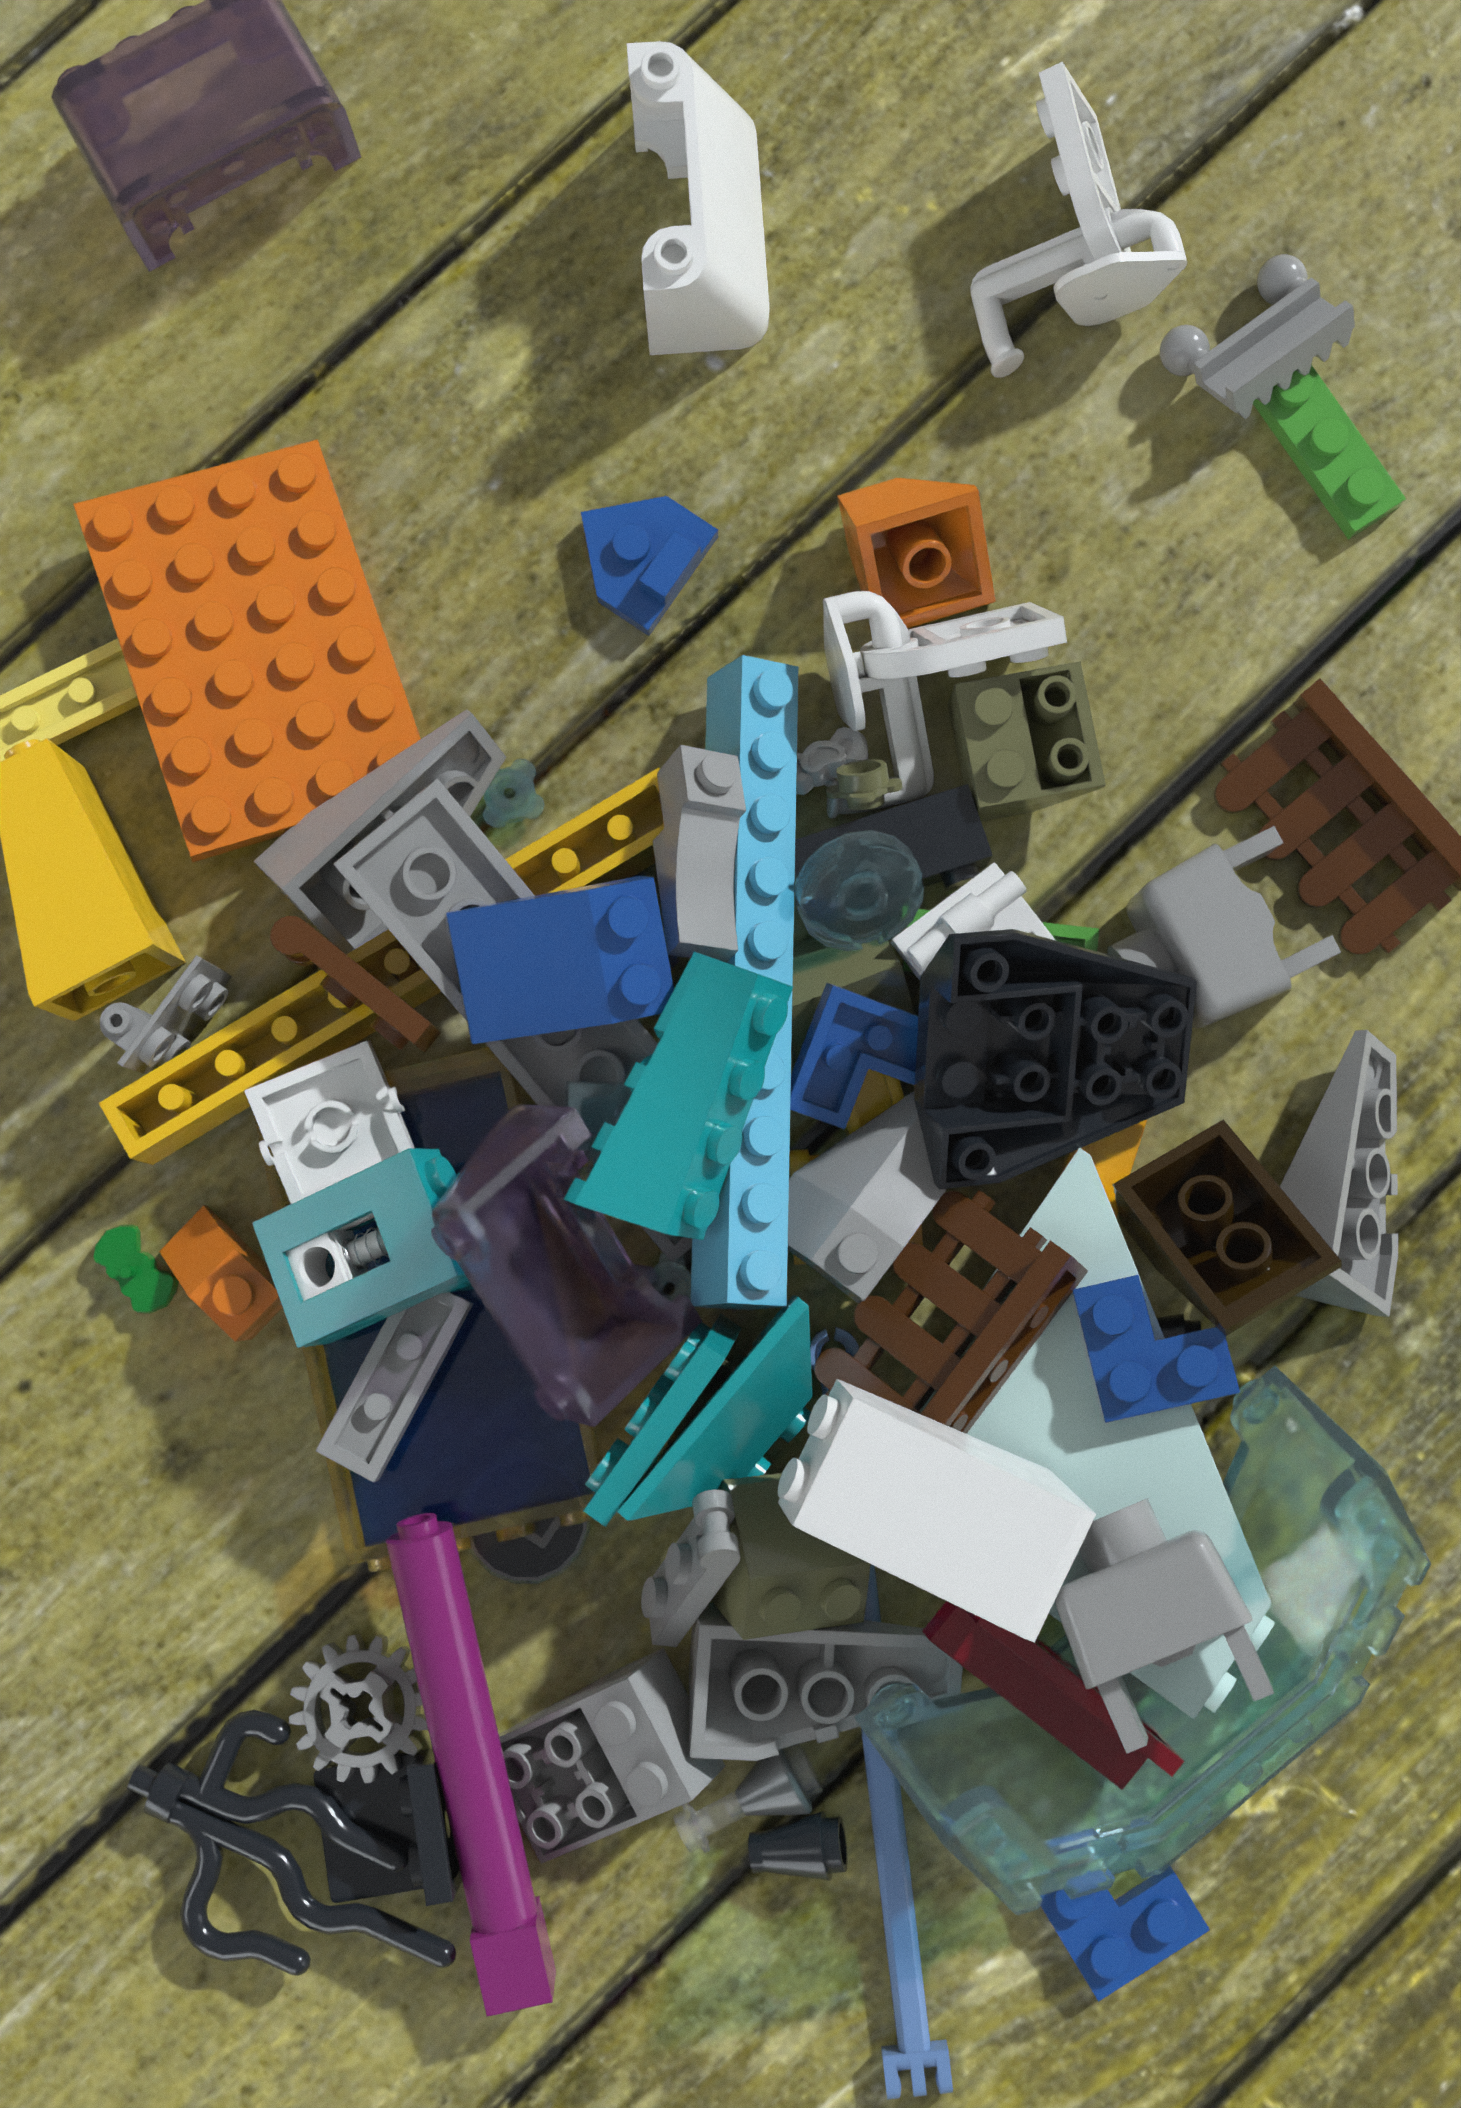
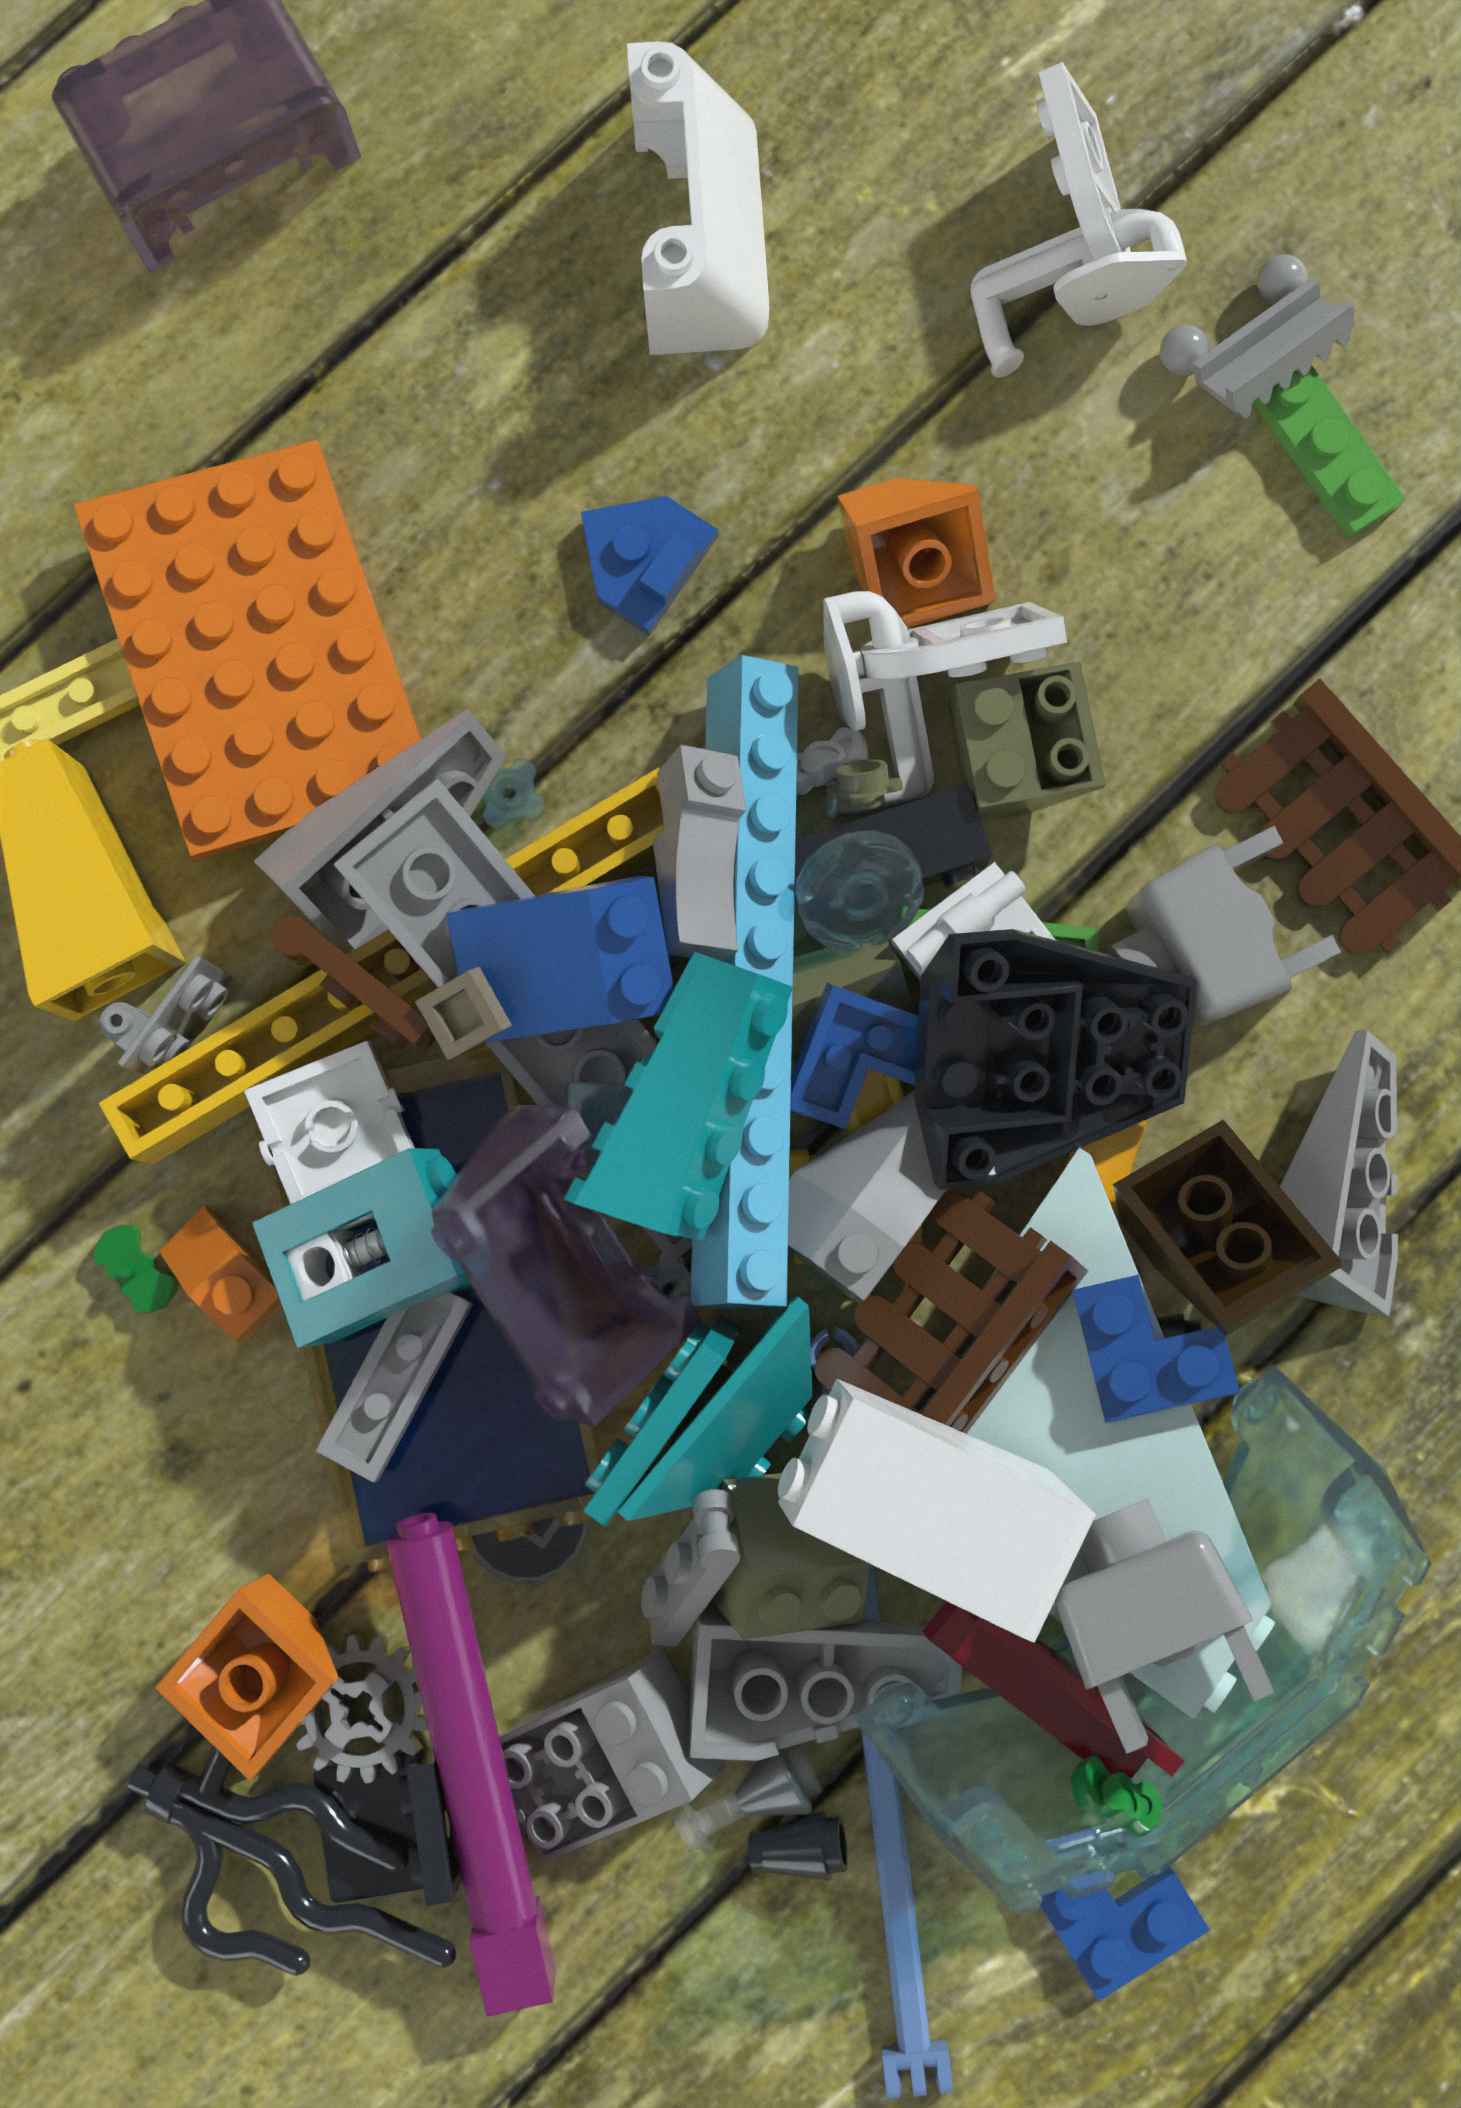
none -> orange slope [155,1574,339,1781]
none -> dark tan plate [415,967,512,1061]
none -> green piece [1070,1755,1163,1837]

